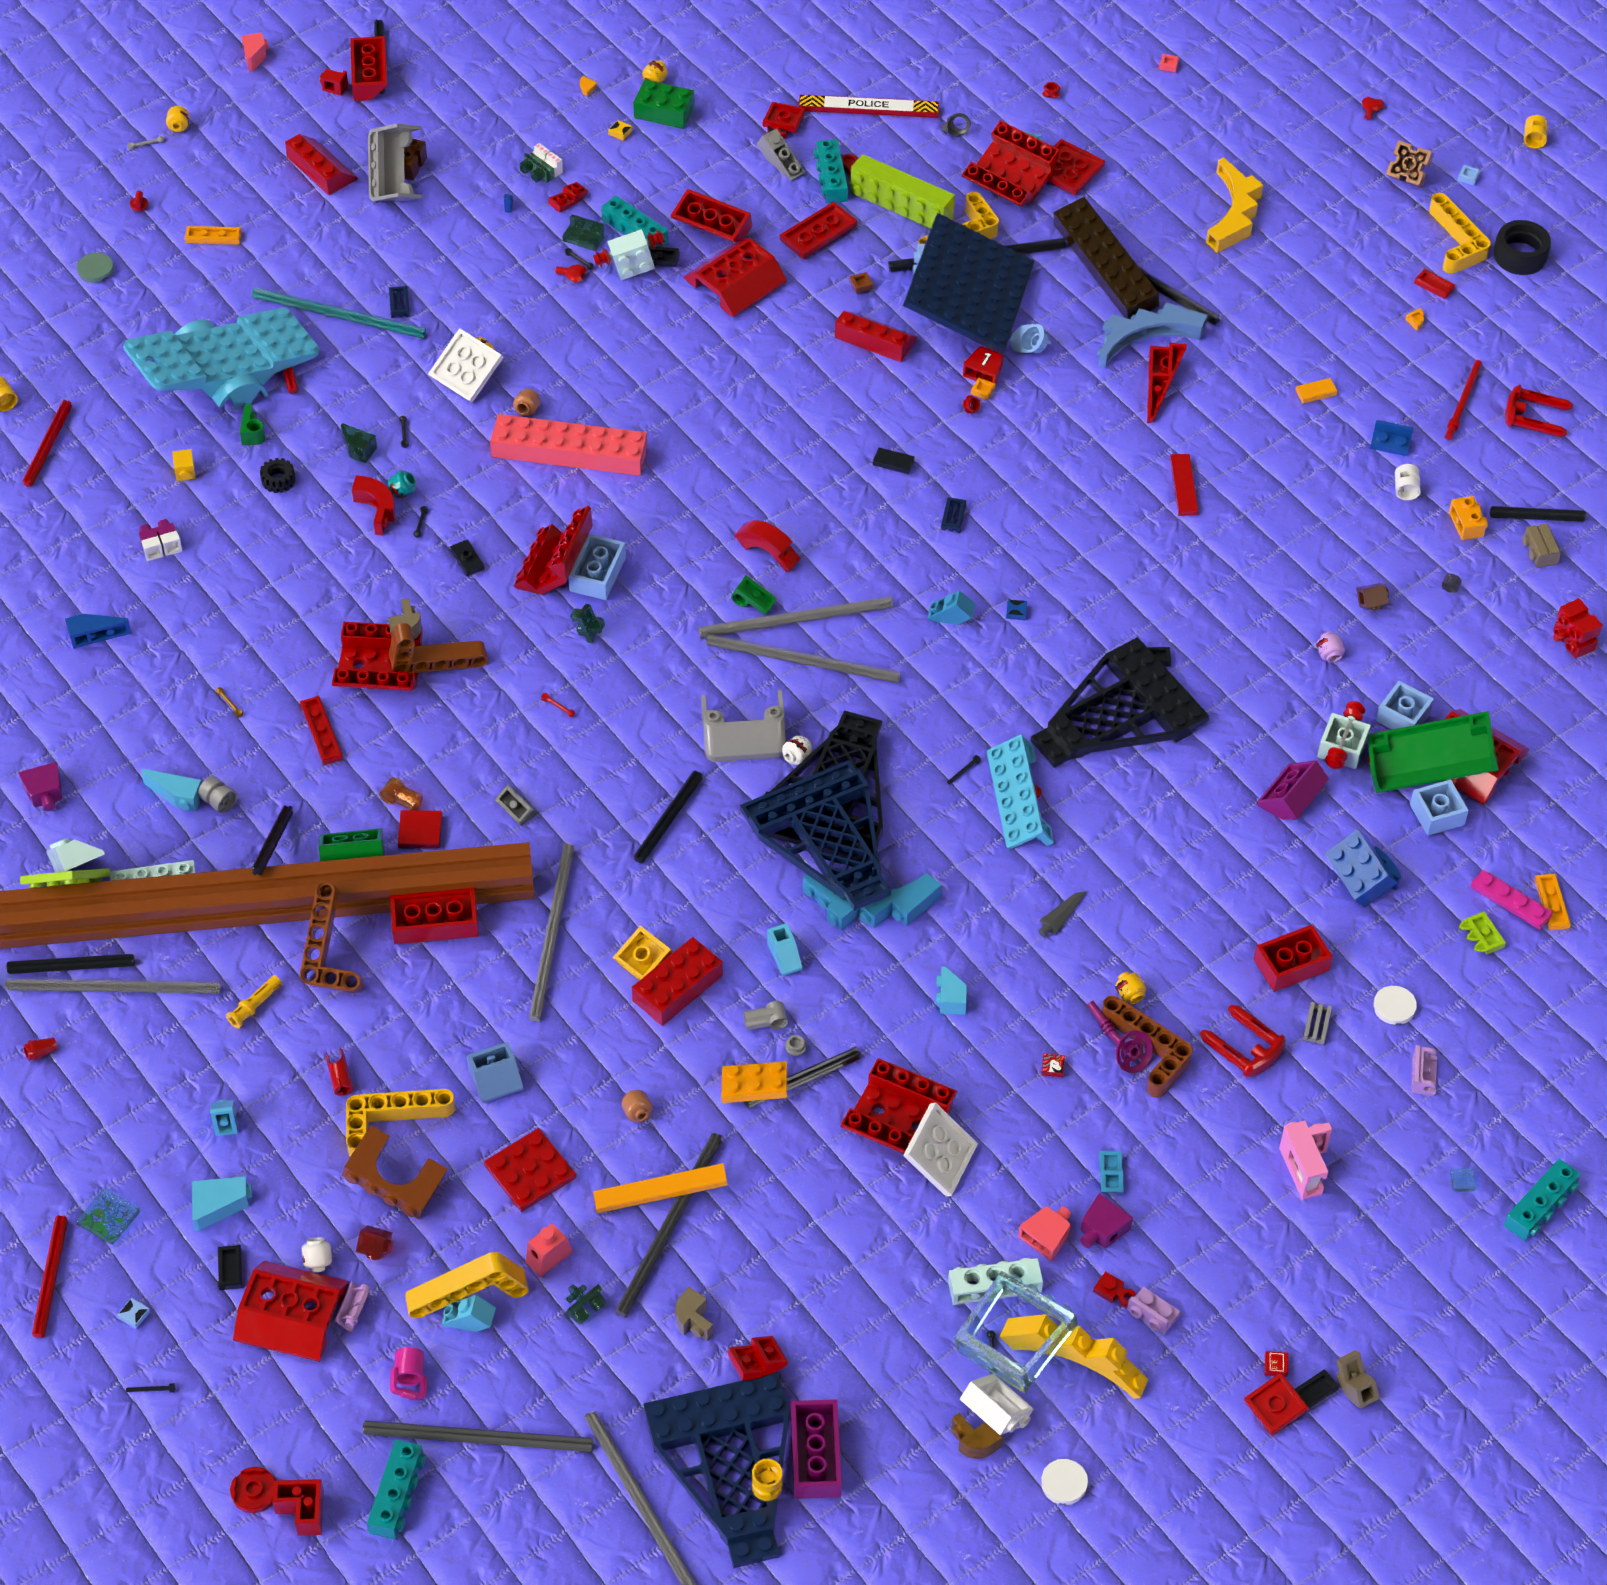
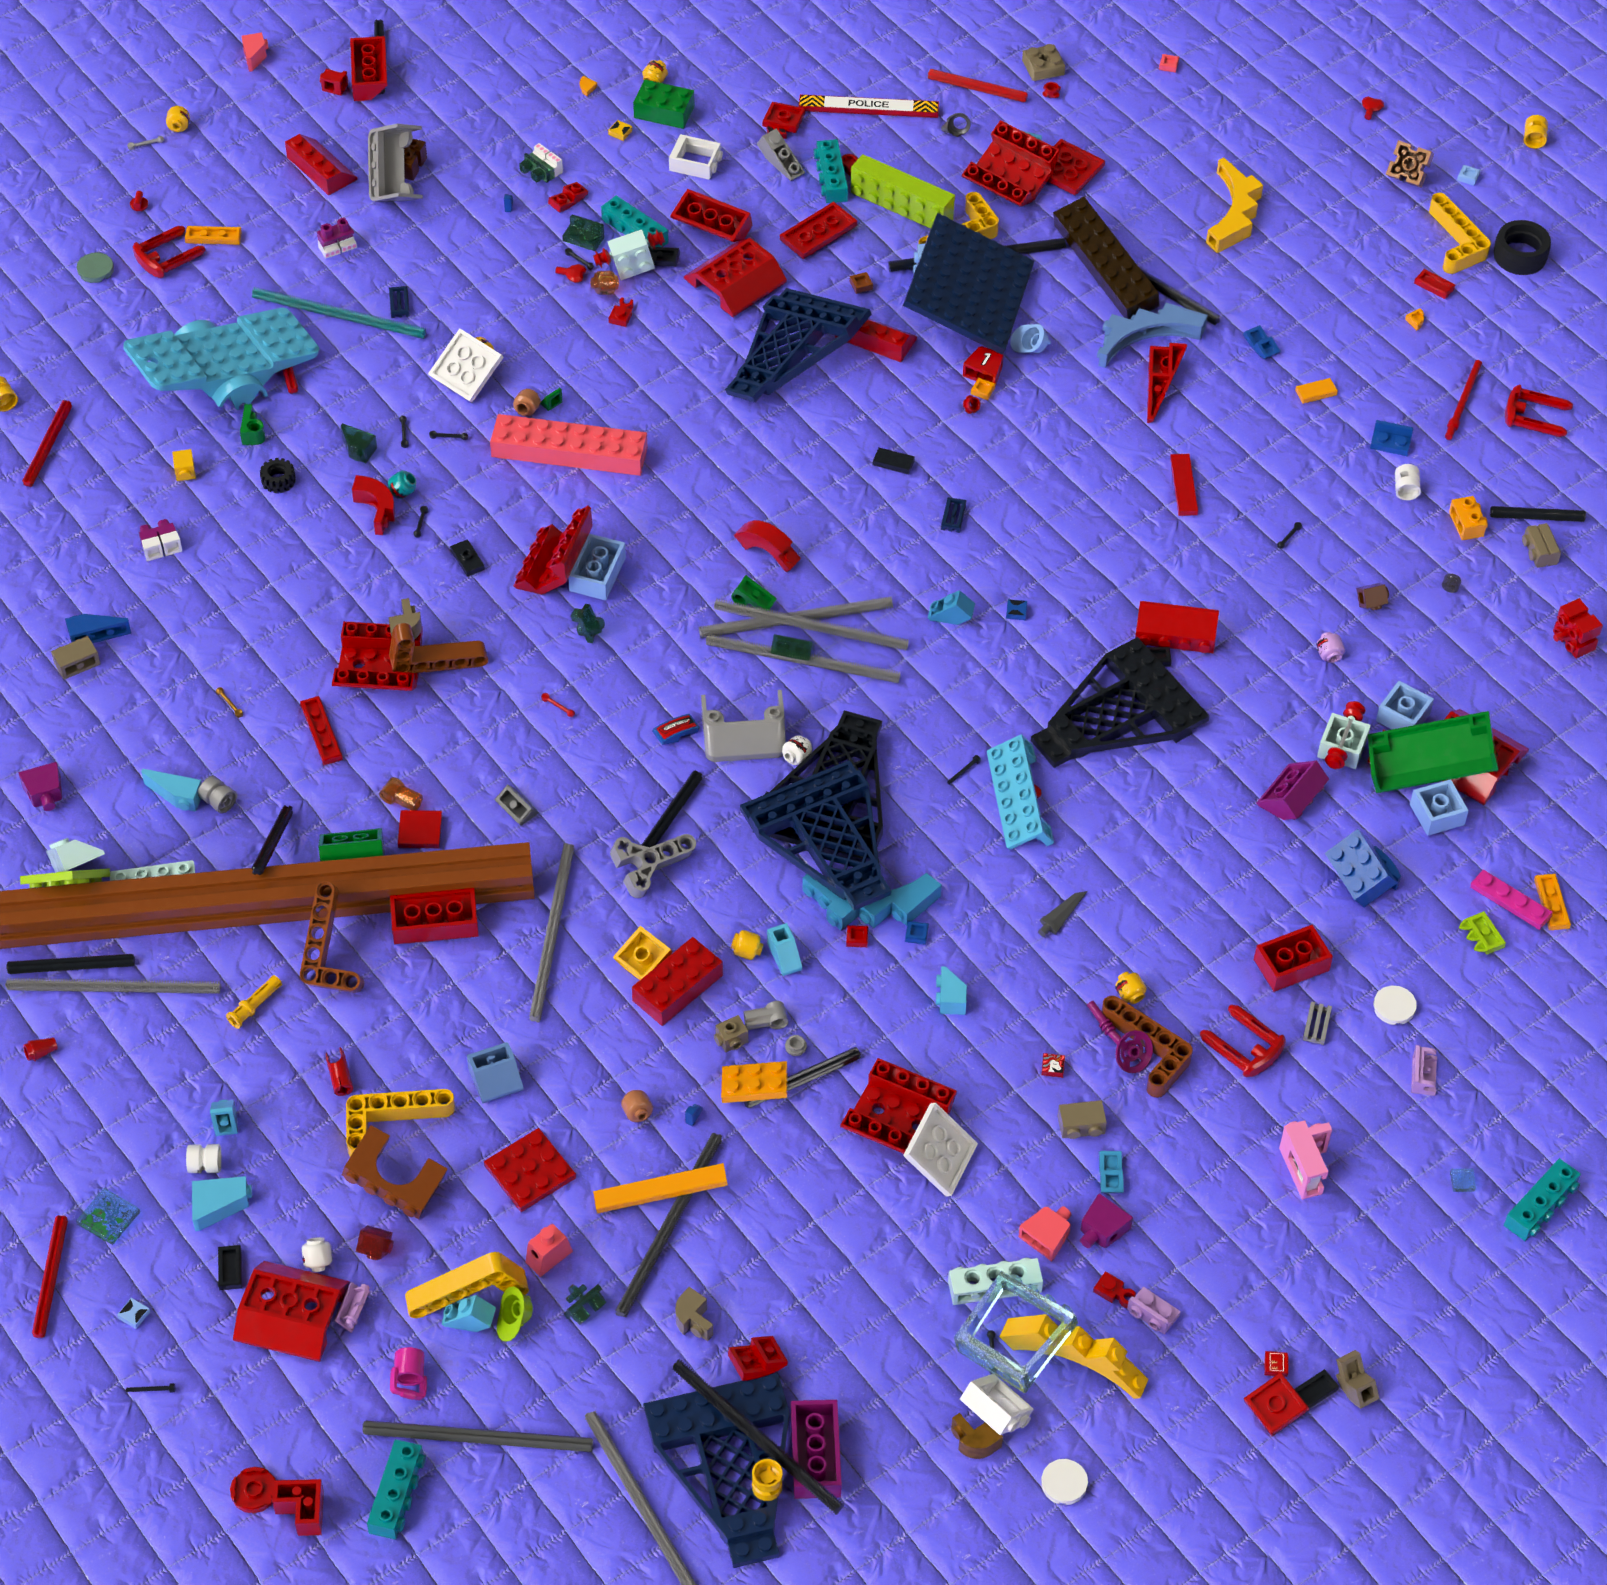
none -> dark tan brick [51,636,100,680]
none -> red piece [133,226,206,278]
none -> white wheel [186,1144,222,1173]
none -> magenta hips [317,217,357,259]
none -> black hinge [429,431,468,440]
none -> lime piece [497,1286,533,1342]
none -> green slope [540,388,563,411]
none -> clear orange head [590,271,619,295]
none -> red plate [608,297,634,327]
none -> light grey beam [610,834,696,898]
none -> slope [652,714,700,745]
none -> white window [669,134,723,180]
none -> black axle [672,1359,844,1515]
none -> blue tile [685,1104,703,1126]
none -> light grey axle [714,598,909,651]
none -> dark tan brick [714,1015,748,1052]
none -> dark blue wing [725,288,872,402]
none -> yellow head [731,930,764,960]
none -> clear green bracket [771,634,816,661]
none -> red tile [846,925,868,948]
none -> blue tile [905,921,929,945]
none -> red axle [928,69,1028,102]
none -> dark tan brick [1022,44,1065,81]
none -> dark tan brick [1057,1100,1107,1139]
none -> red slope [1135,601,1219,653]
none -> blue slope [1243,325,1281,359]
none -> black hinge [1277,522,1302,549]

